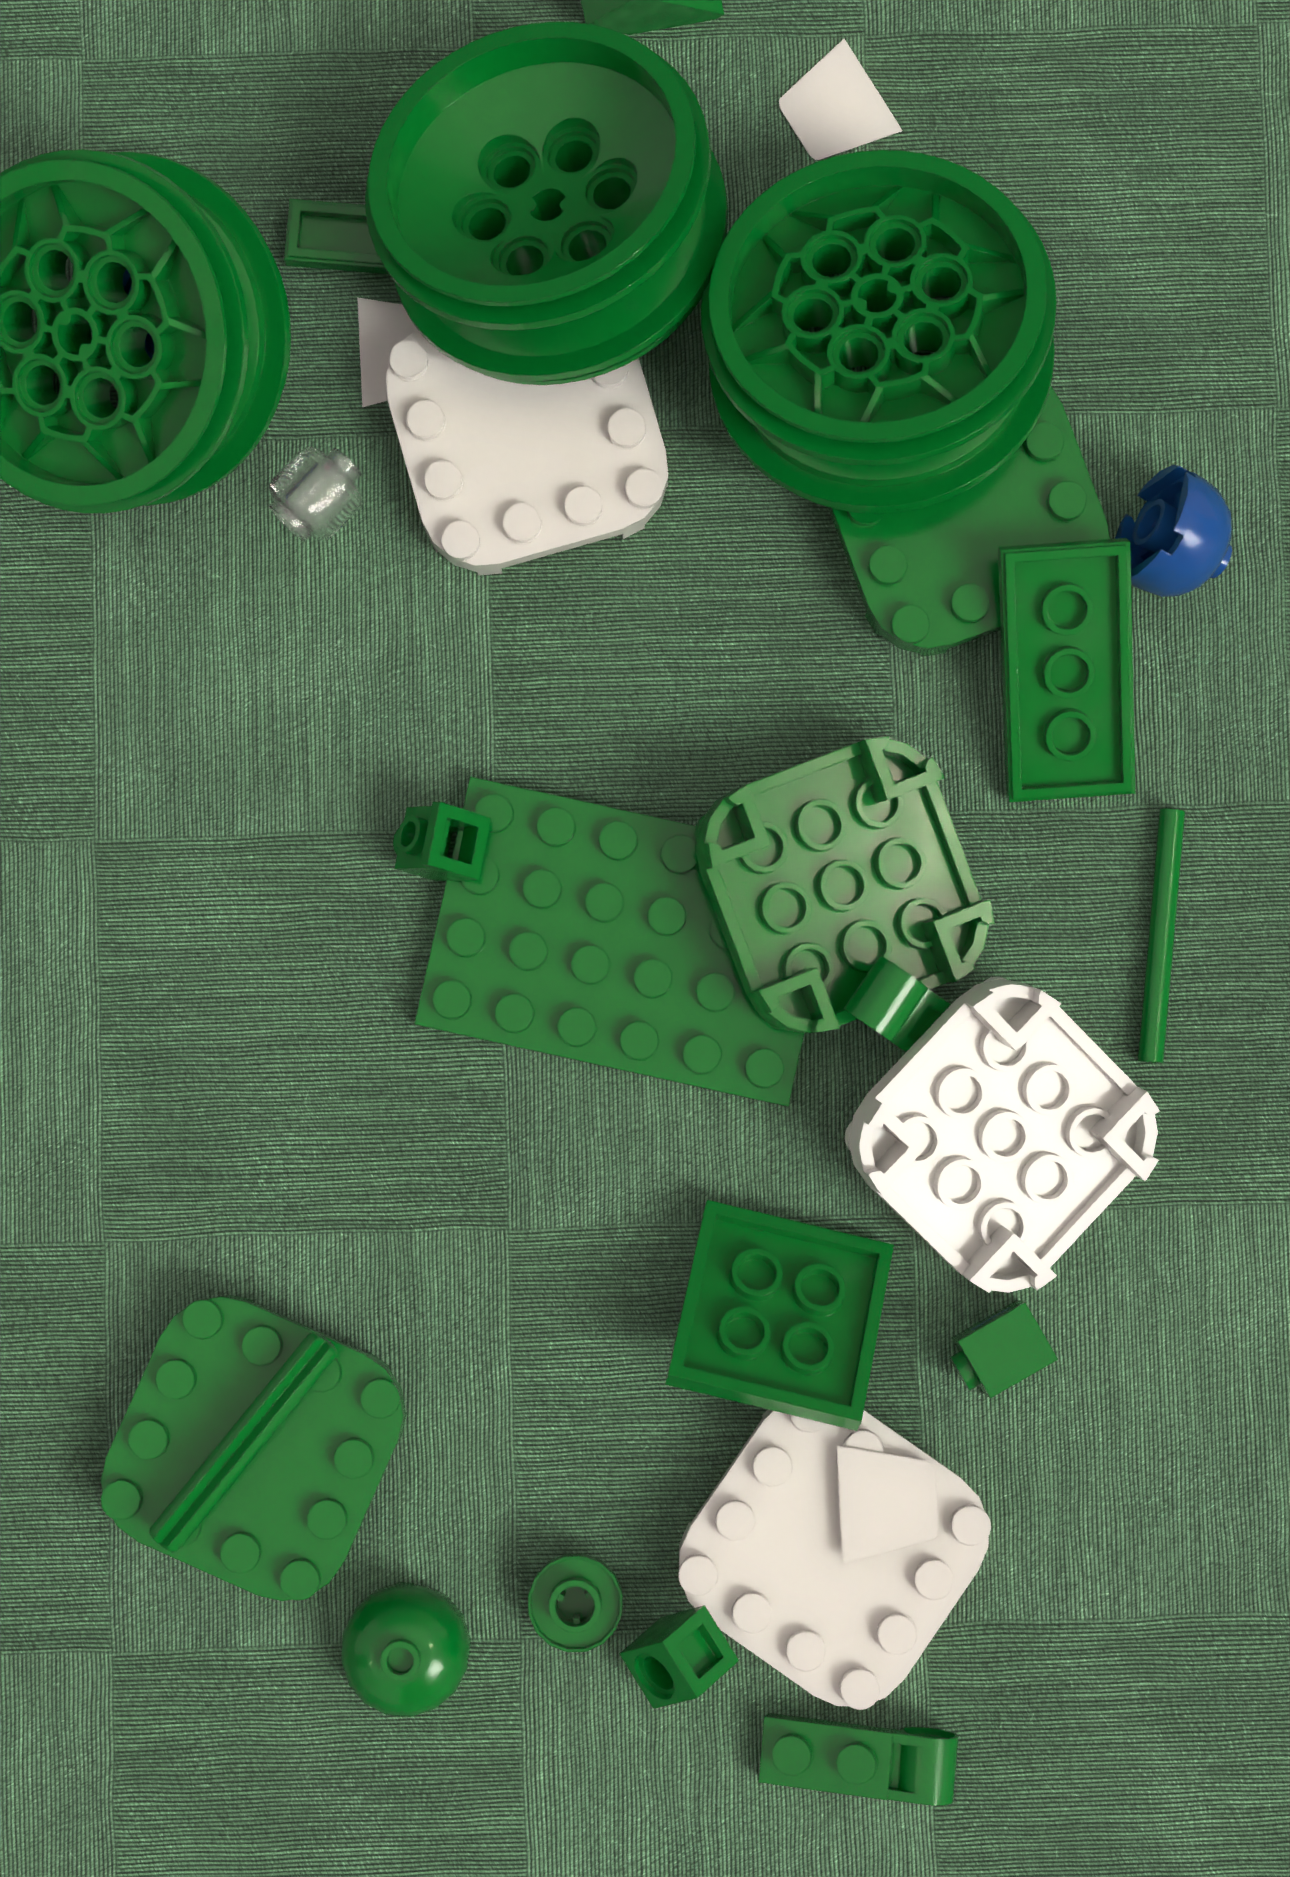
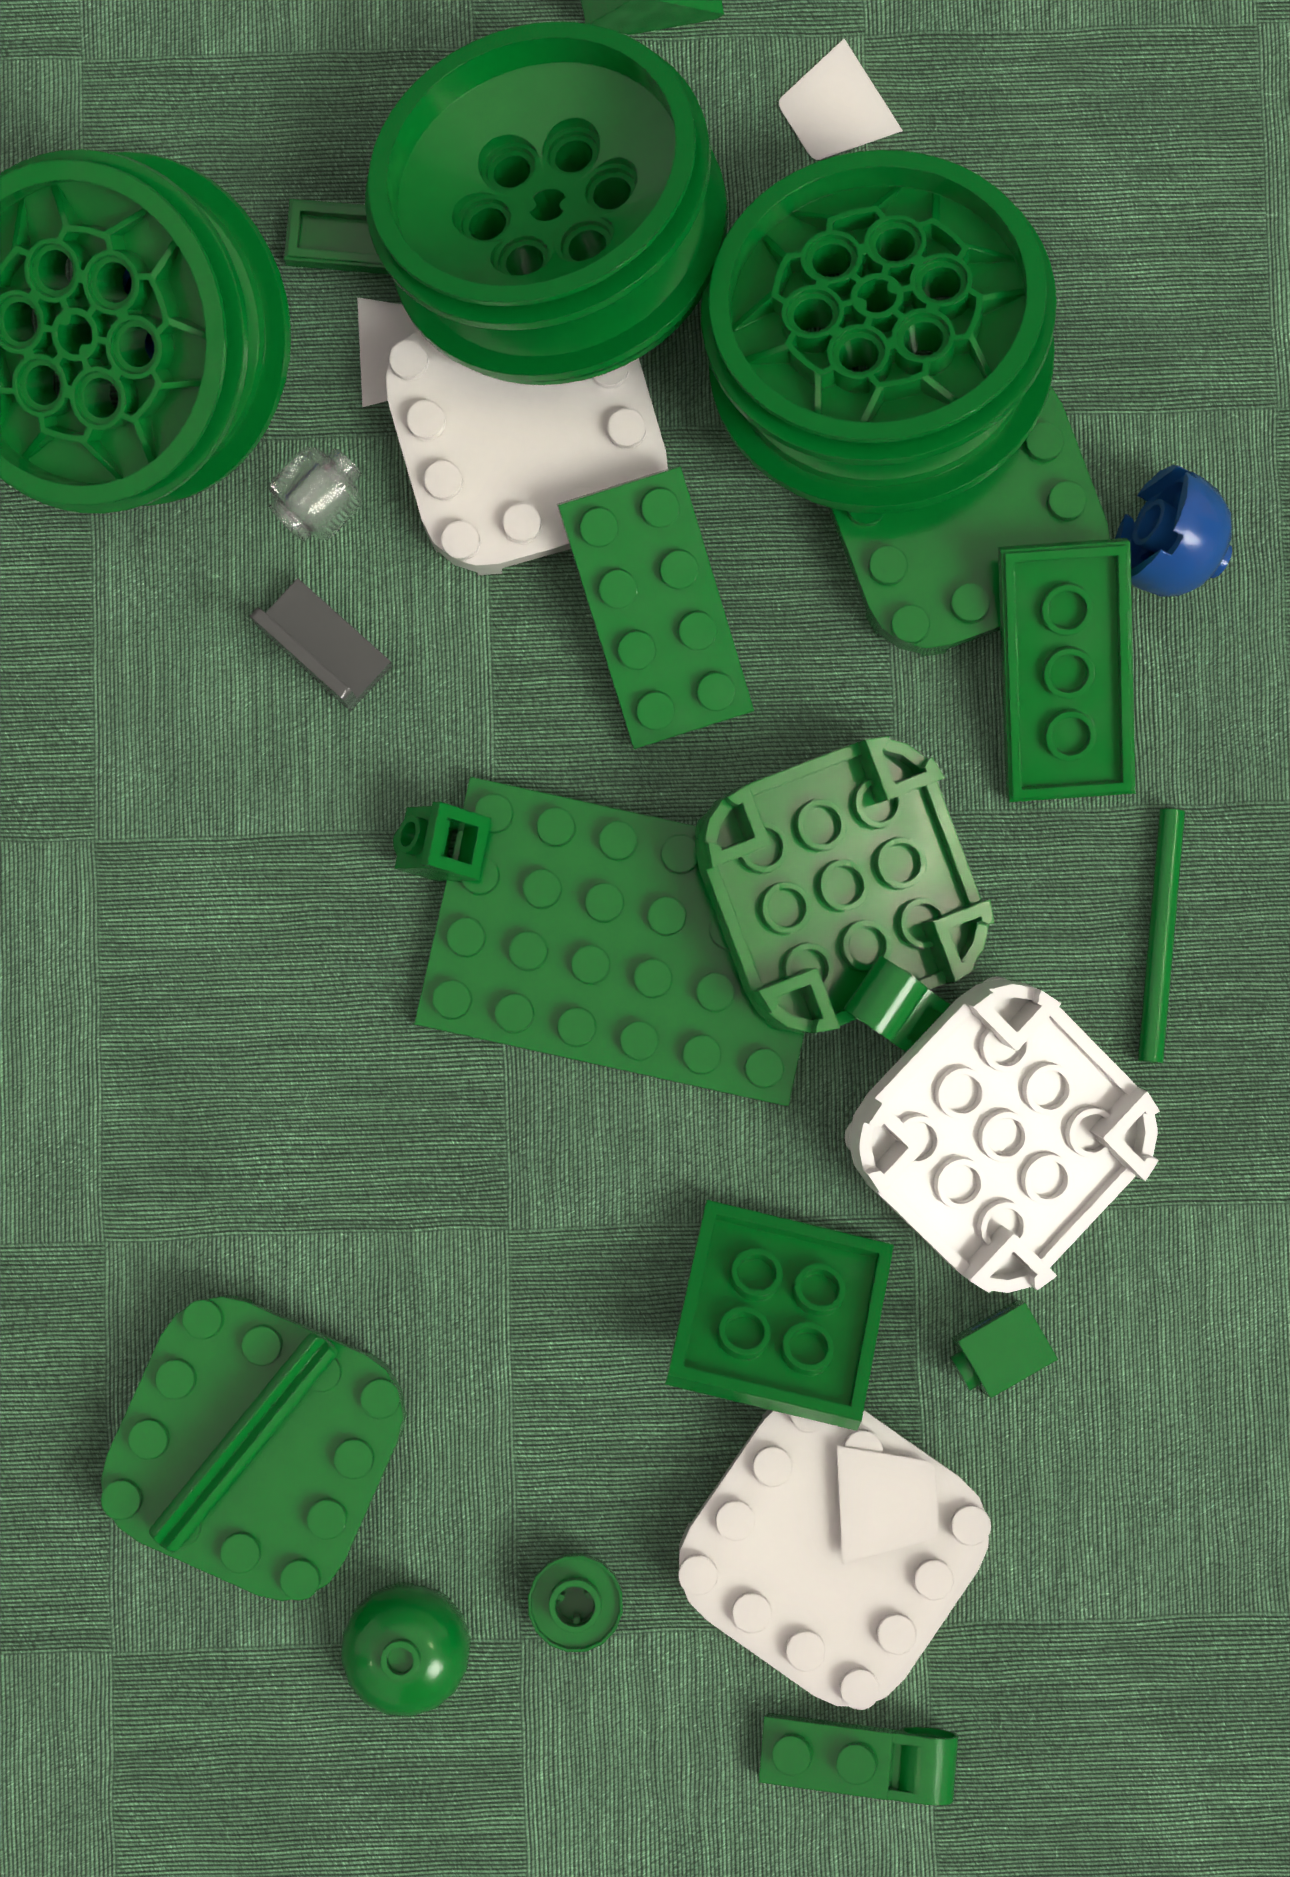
green brick [619,1605,739,1709] -> none
none -> dark grey panel [250,578,393,712]
none -> green plate [557,465,754,749]

